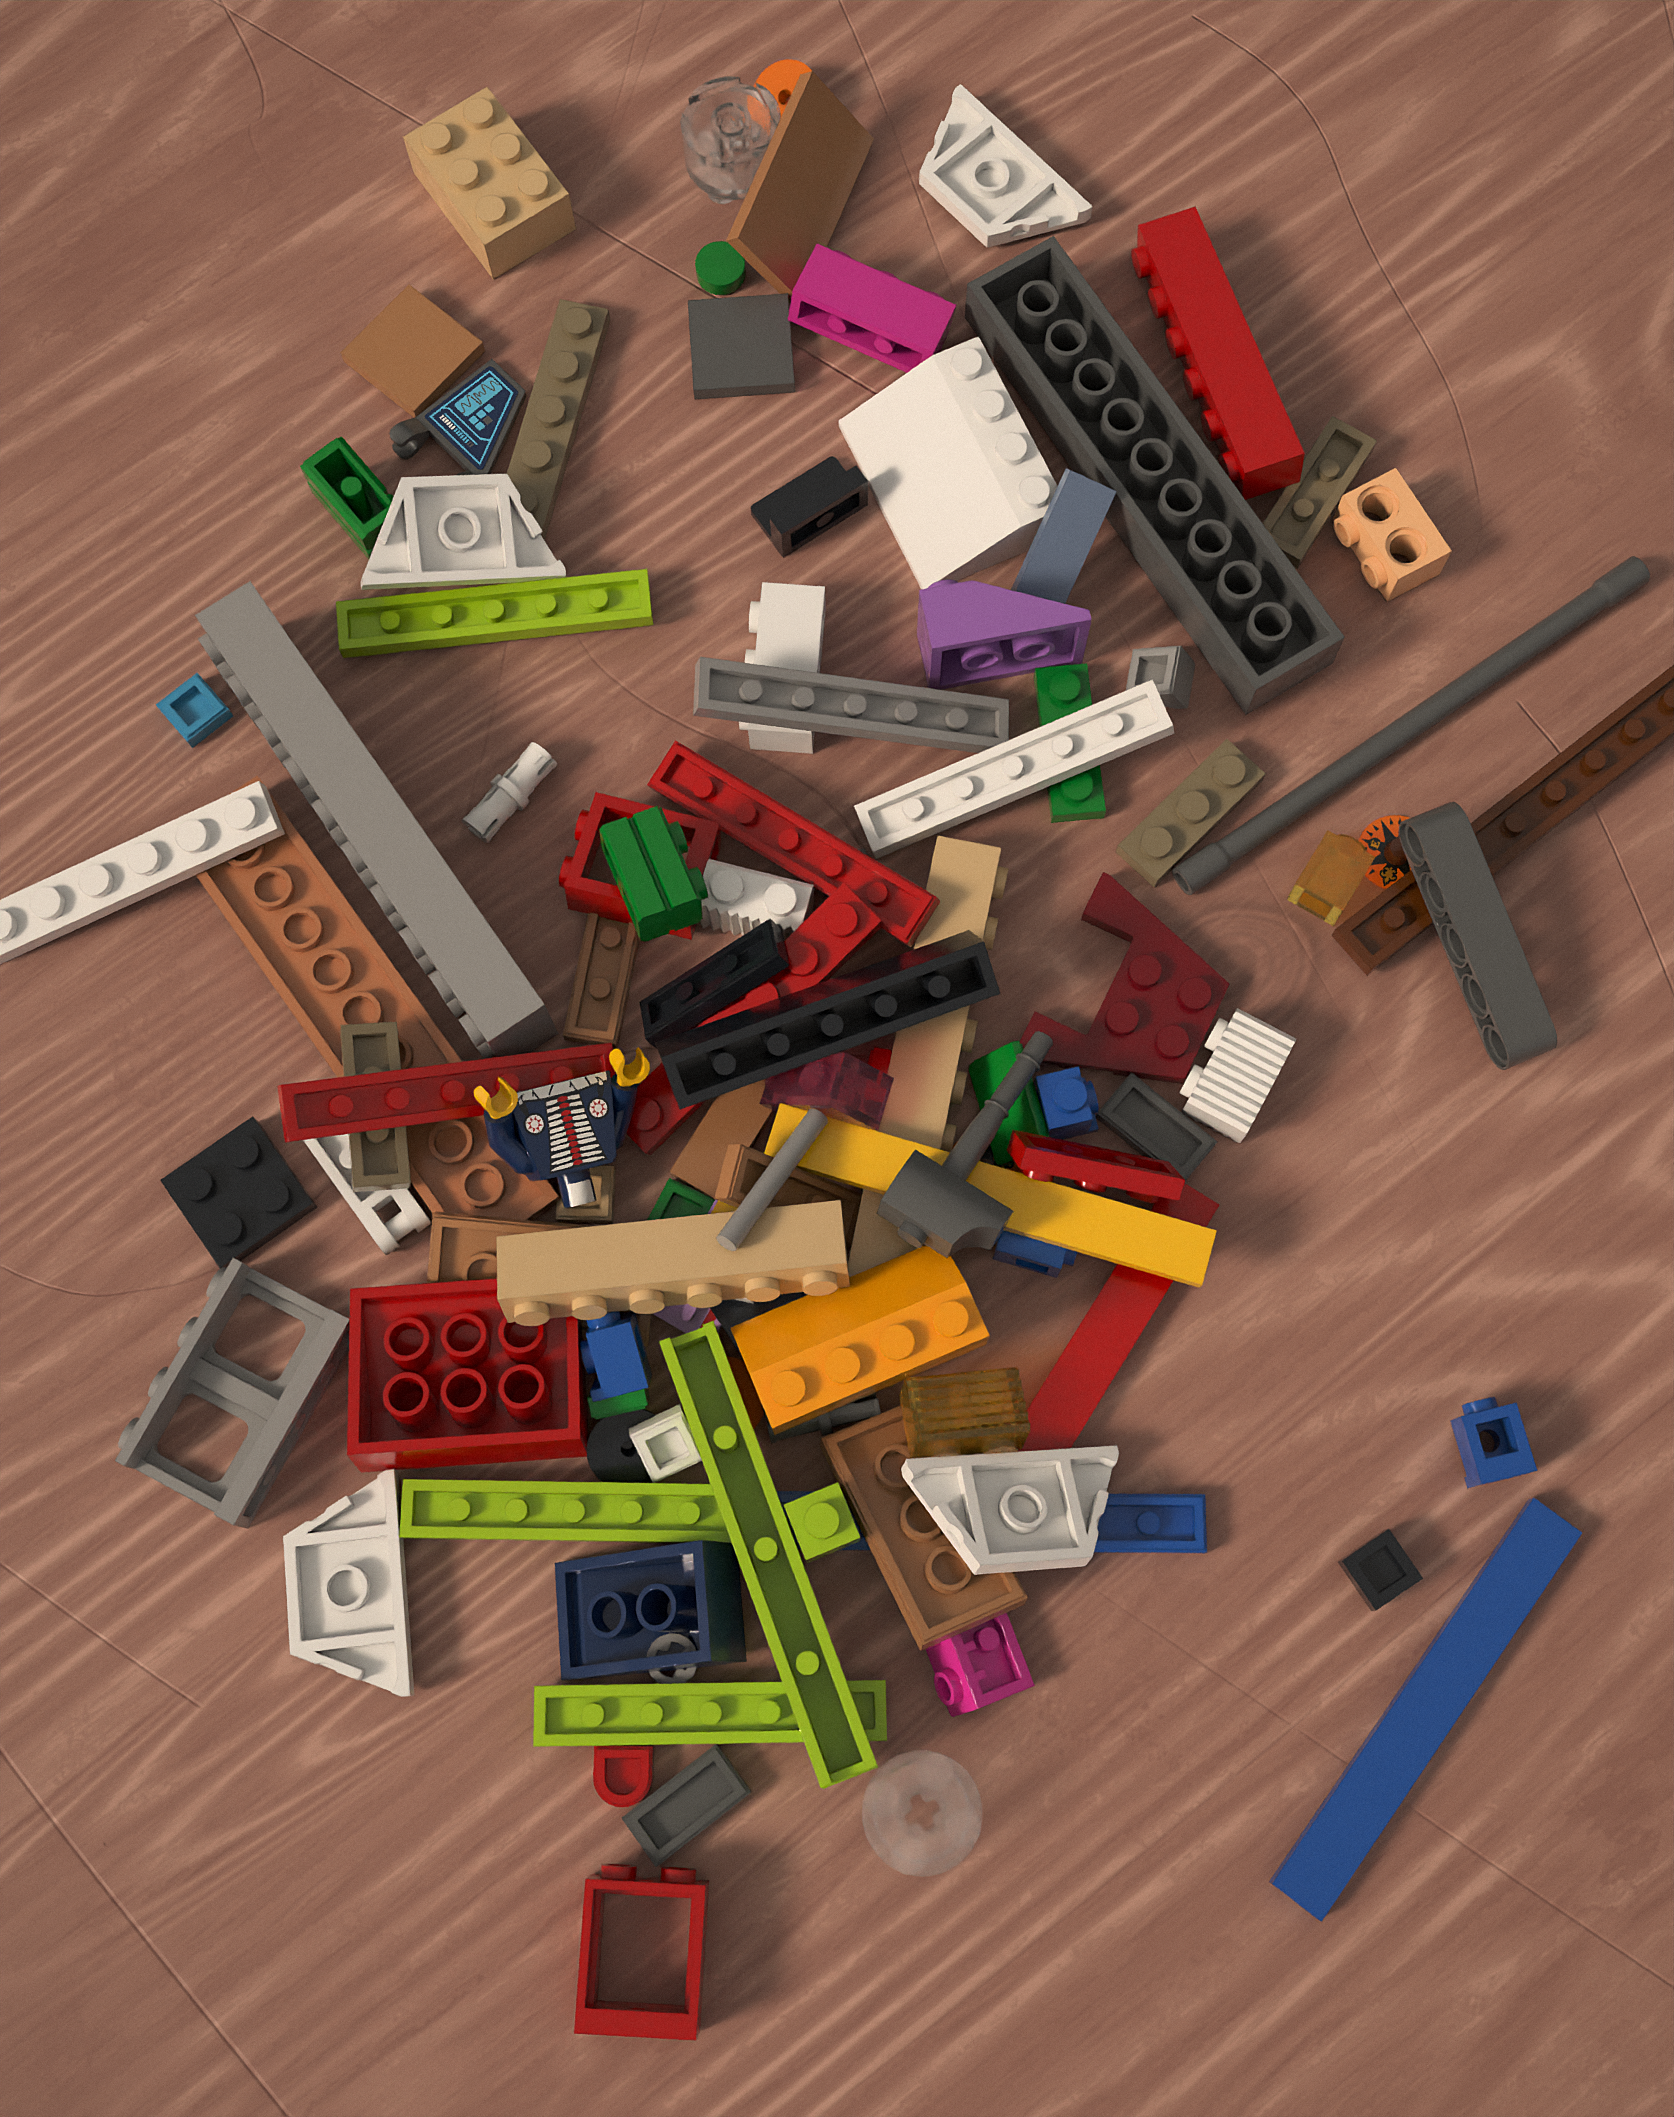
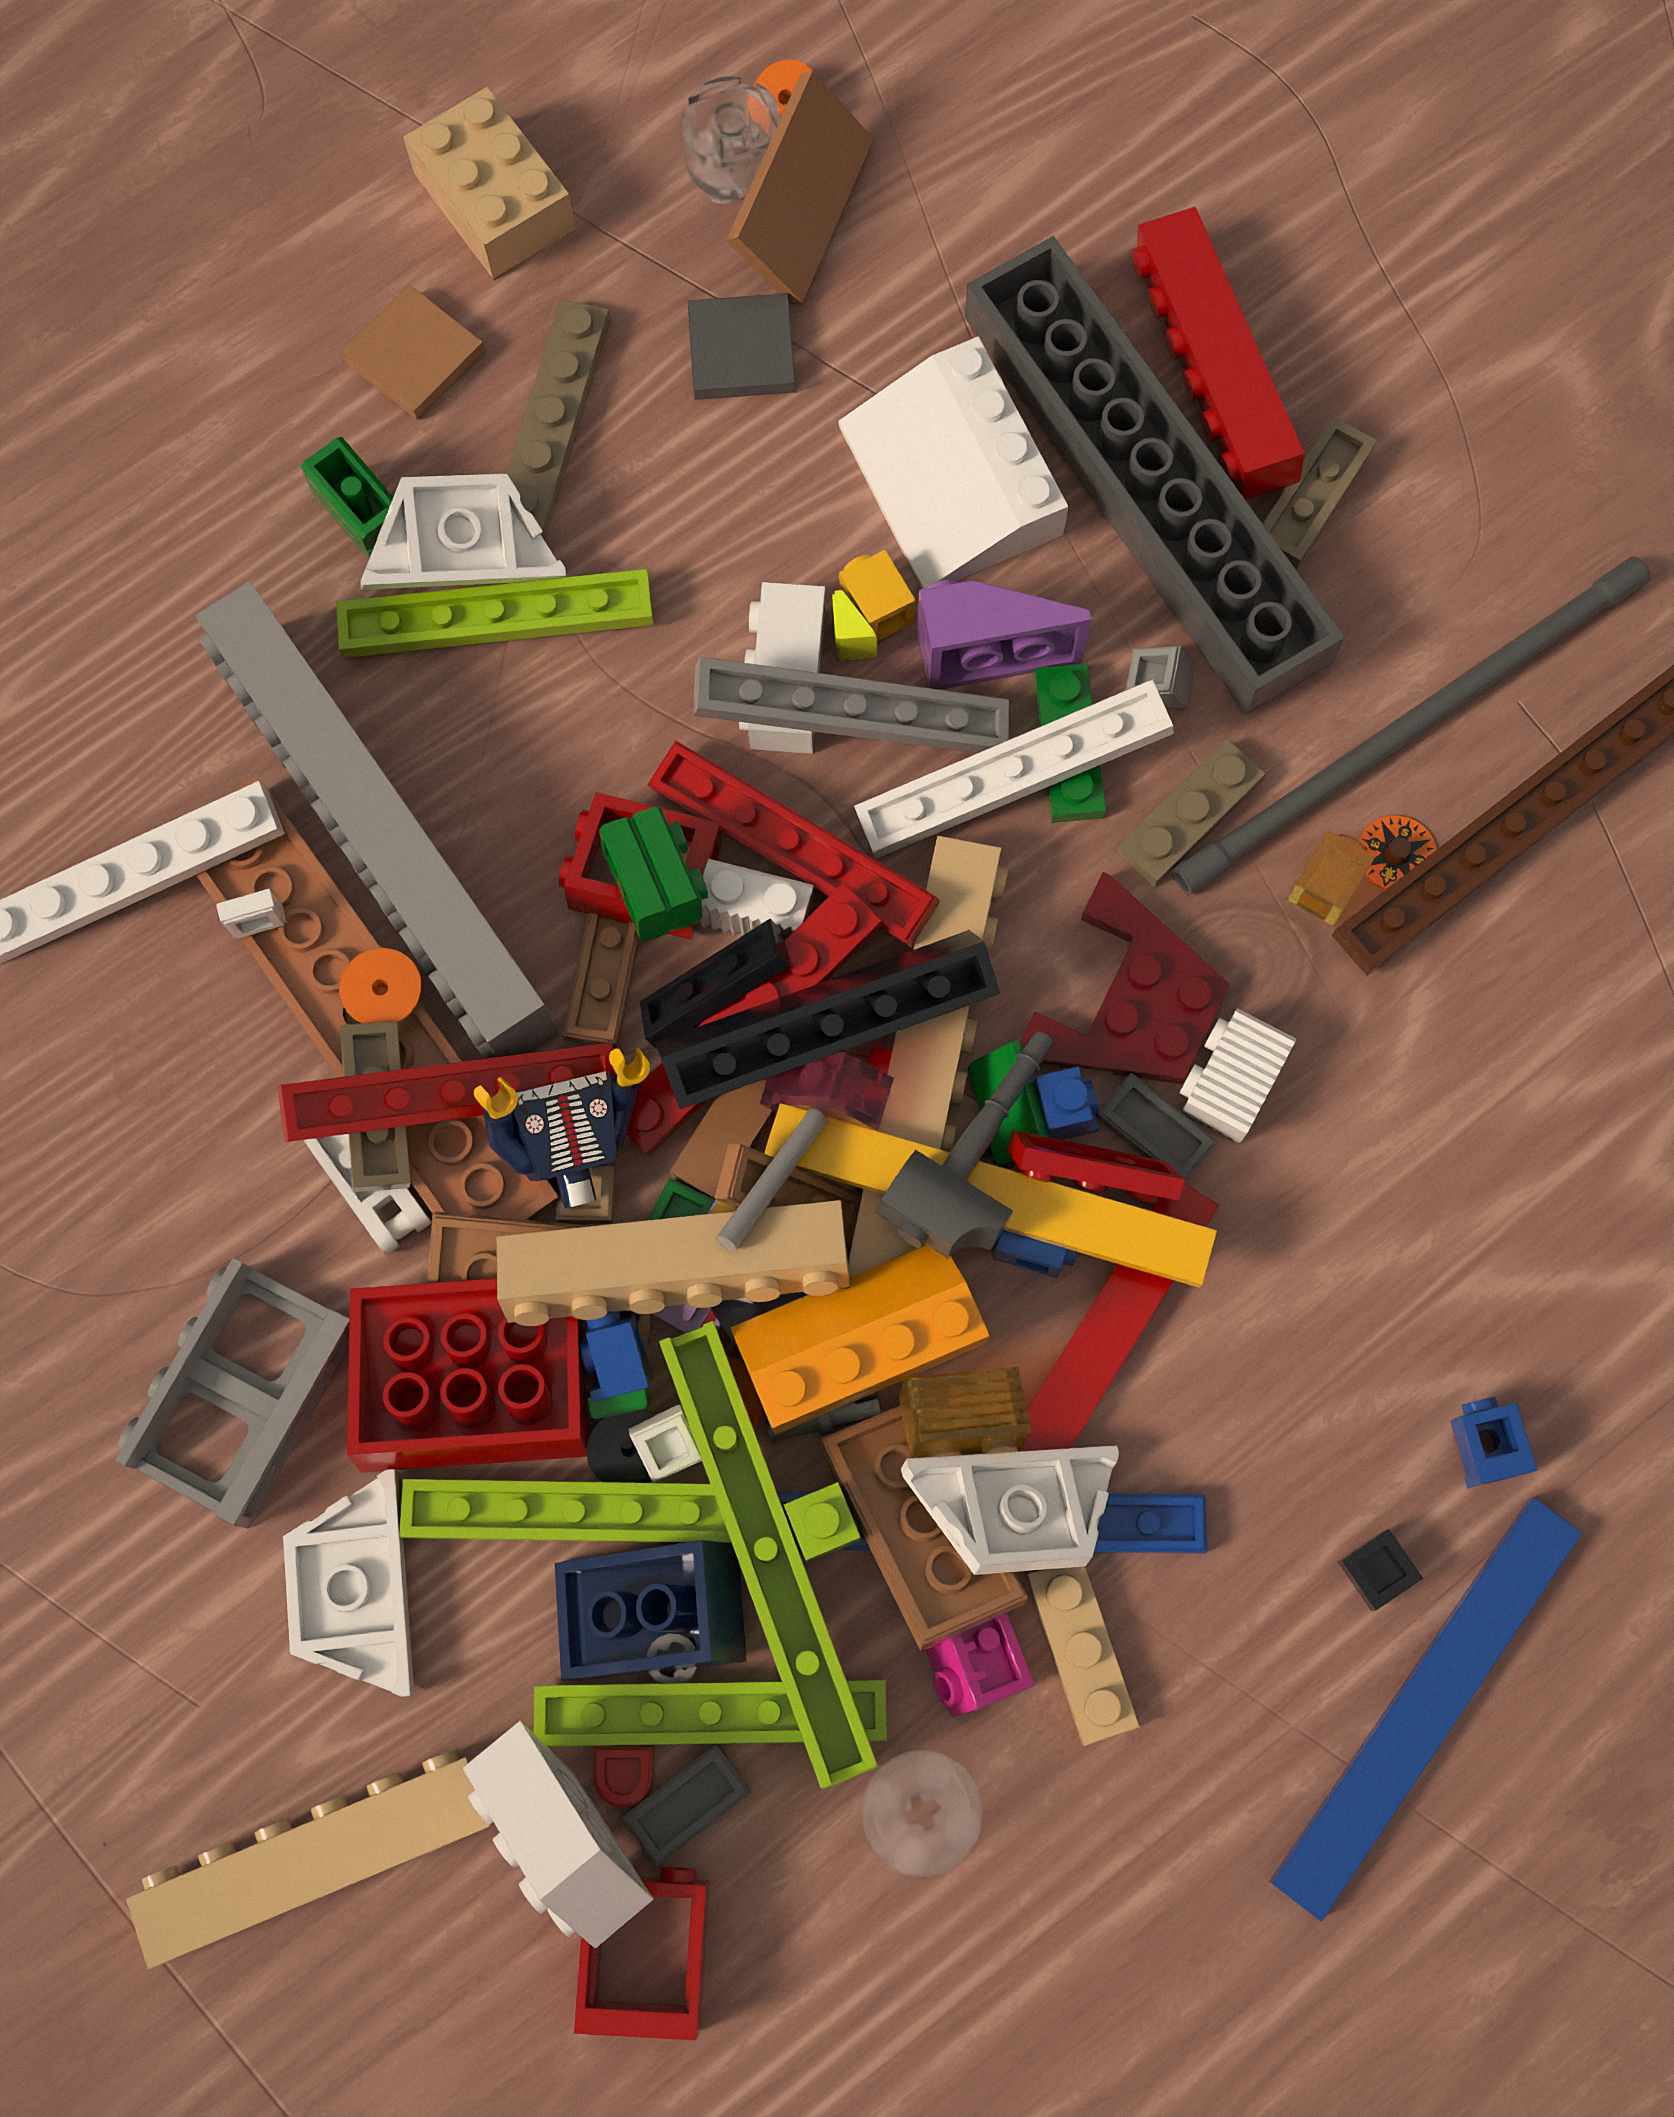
dark azure tile [156,673,233,748] -> none
black plate [160,1116,317,1268] -> none
flag [389,359,526,475] -> none
white pin [462,742,557,843] -> none
green tile [695,241,746,295] -> none
black panel [751,456,868,558] -> none
dark pink brick [788,244,957,373] -> none
white wing [919,84,1092,248] -> none
sand blue tile [1011,468,1117,604] -> none
light nougat brick [1333,468,1452,602] -> none
dark grey beam [1398,802,1557,1070] -> none
none -> tan brick [126,1749,495,1969]
none -> white tile [216,888,287,939]
none -> orange piece [339,948,422,1024]
none -> white brick [463,1721,653,1948]
none -> neon yellow slope [832,590,877,661]
none -> yellow brick [839,550,916,641]
none -> tan plate [1026,1566,1140,1746]

